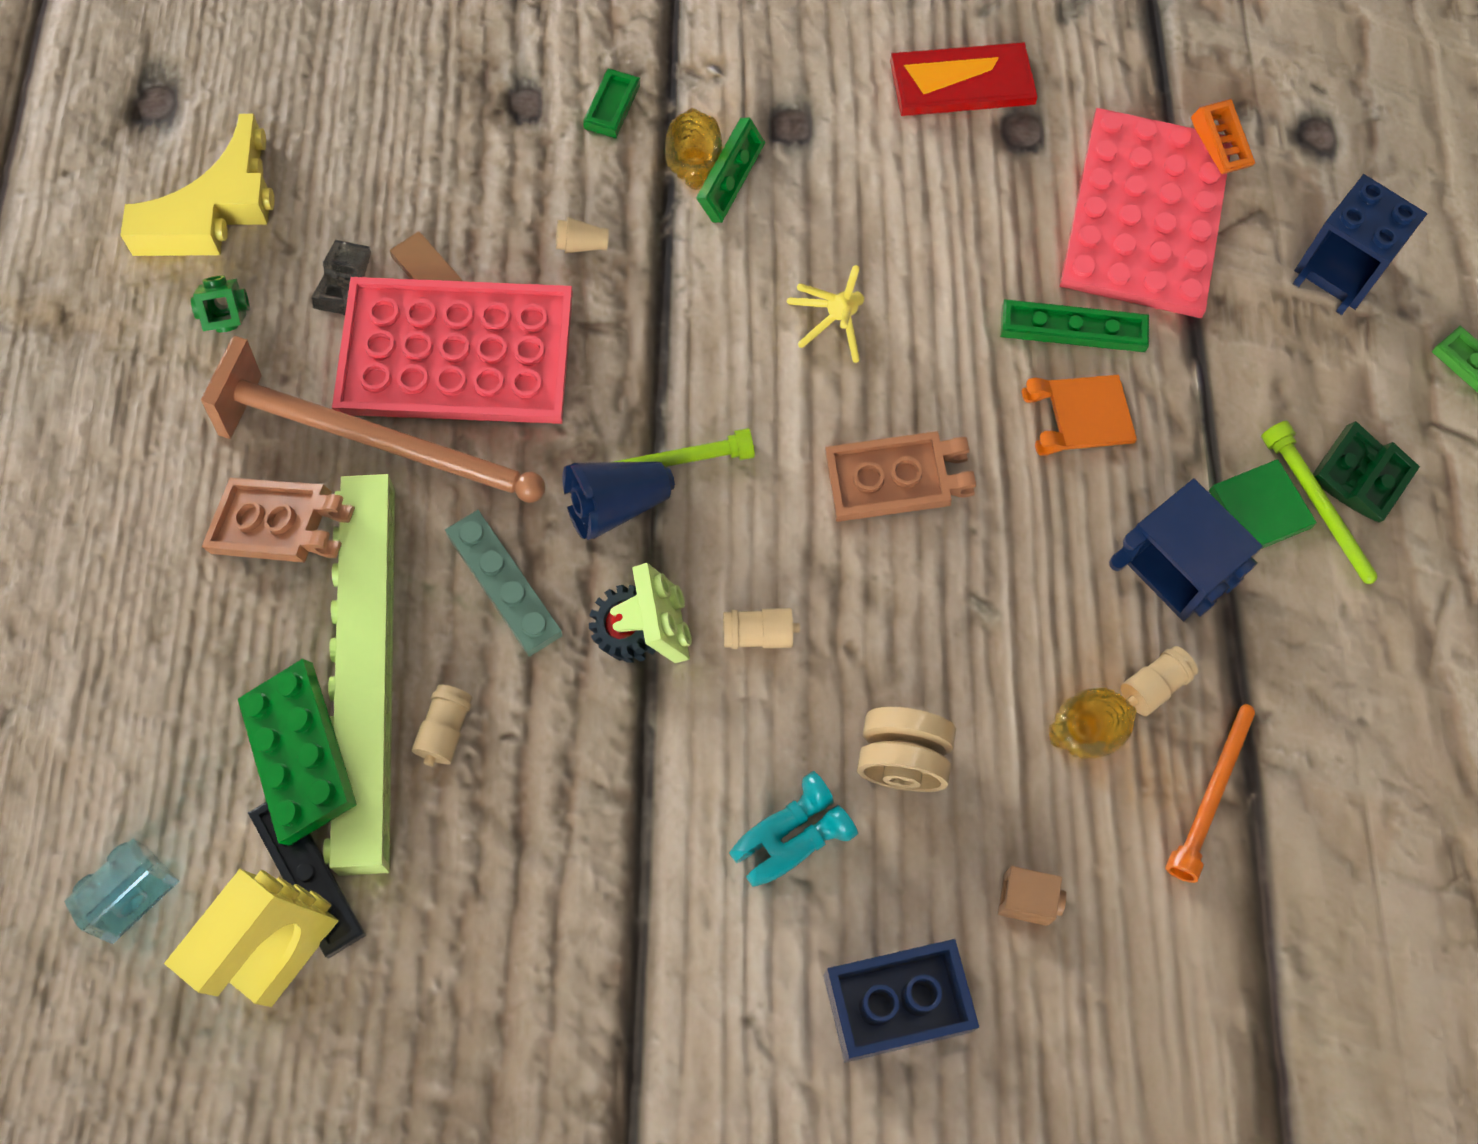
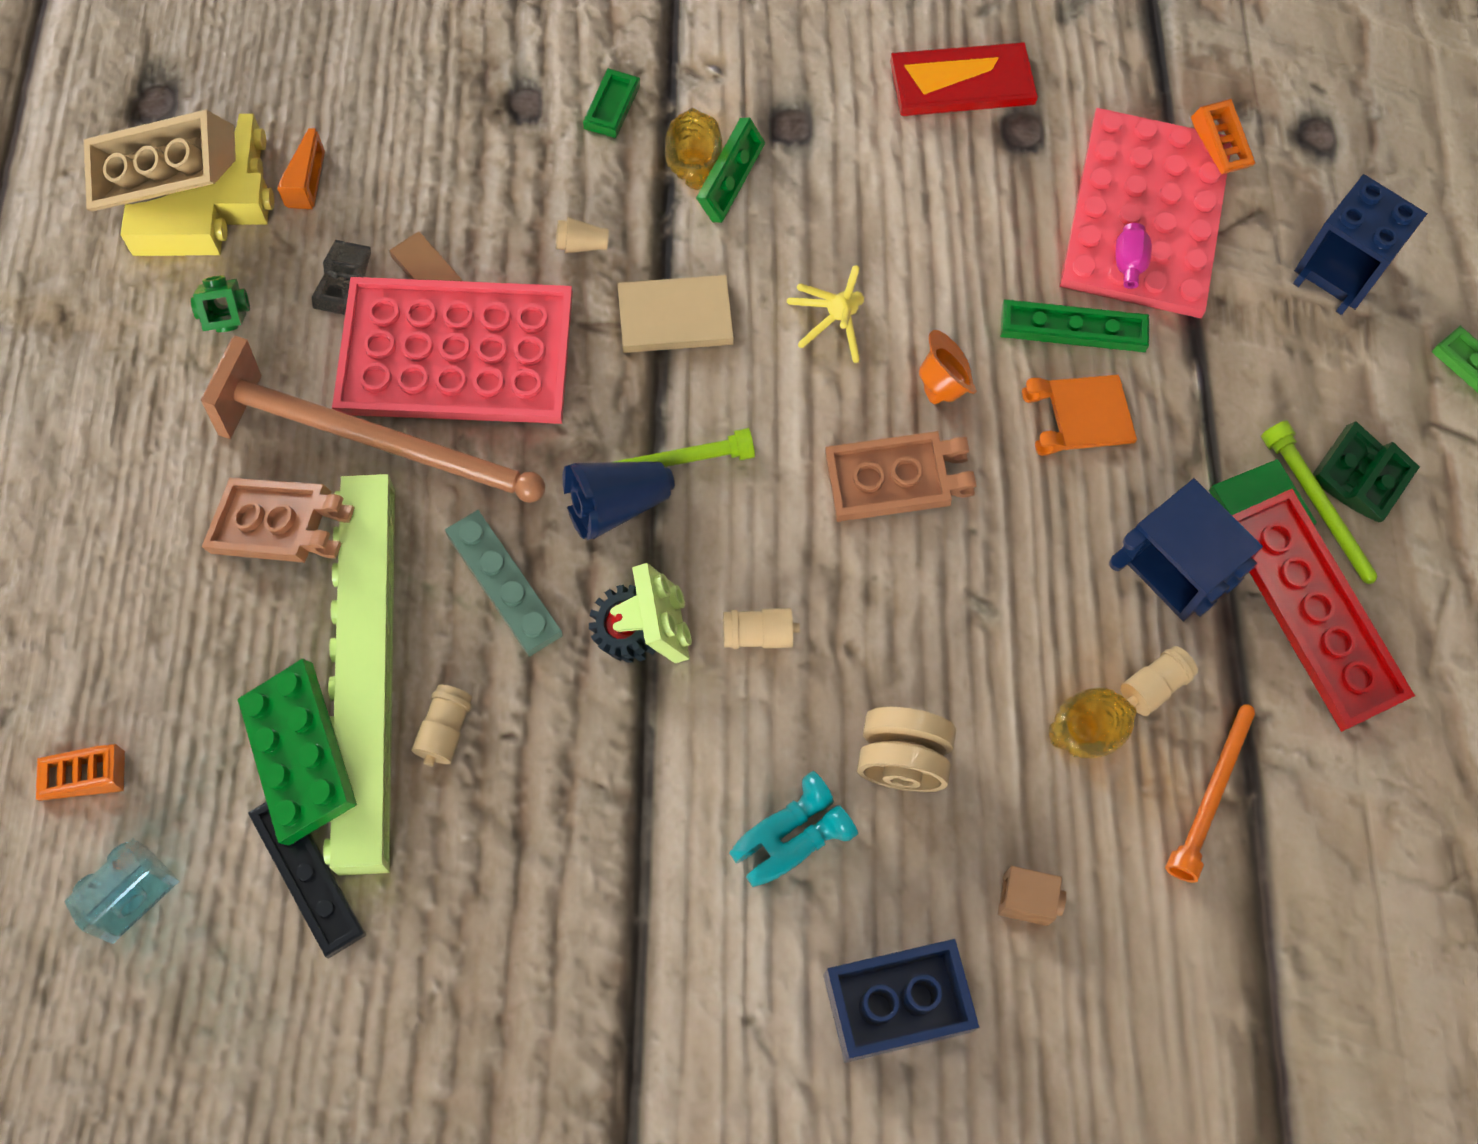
light yellow arch [164,869,339,1007] -> none
none -> orange slope [36,744,125,801]
none -> tan slope [84,109,236,212]
none -> orange slope [277,128,325,210]
none -> tan tile [617,275,734,353]
none -> orange piece [918,330,977,404]
none -> dark pink plant [1116,223,1152,289]
none -> red plate [1232,489,1415,732]

